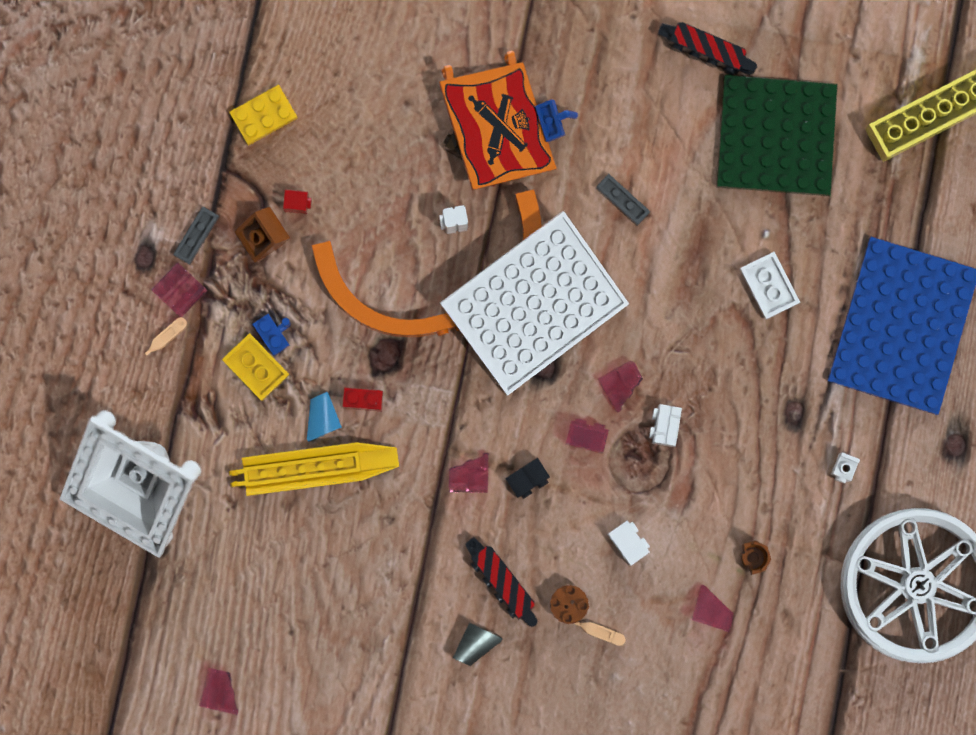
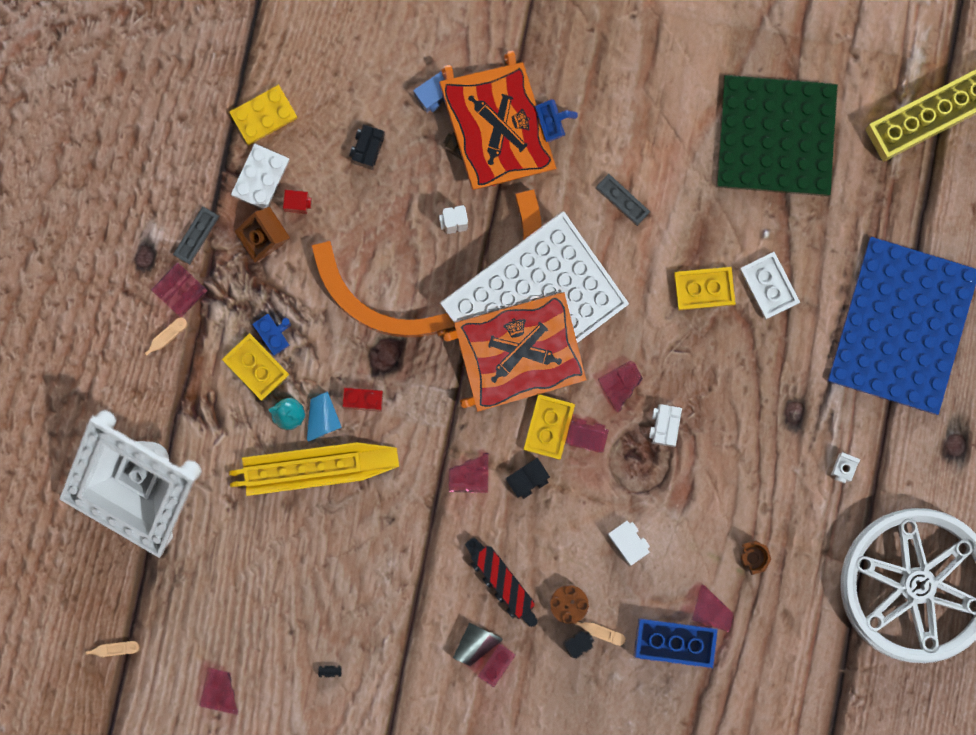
black hinge [657,22,757,76] -> none
none -> light nougat piece [86,641,140,657]
none -> white plate [231,144,290,209]
none -> teal piece [269,398,305,430]
none -> black piece [318,666,342,678]
none -> black brick [349,125,385,170]
none -> medium blue brick [413,71,445,113]
none -> flag [443,292,586,412]
none -> clear pink brick [478,643,516,687]
none -> yellow plate [523,394,575,460]
none -> black brick [563,631,594,659]
none -> blue brick [634,619,718,668]
none -> yellow plate [674,267,736,311]

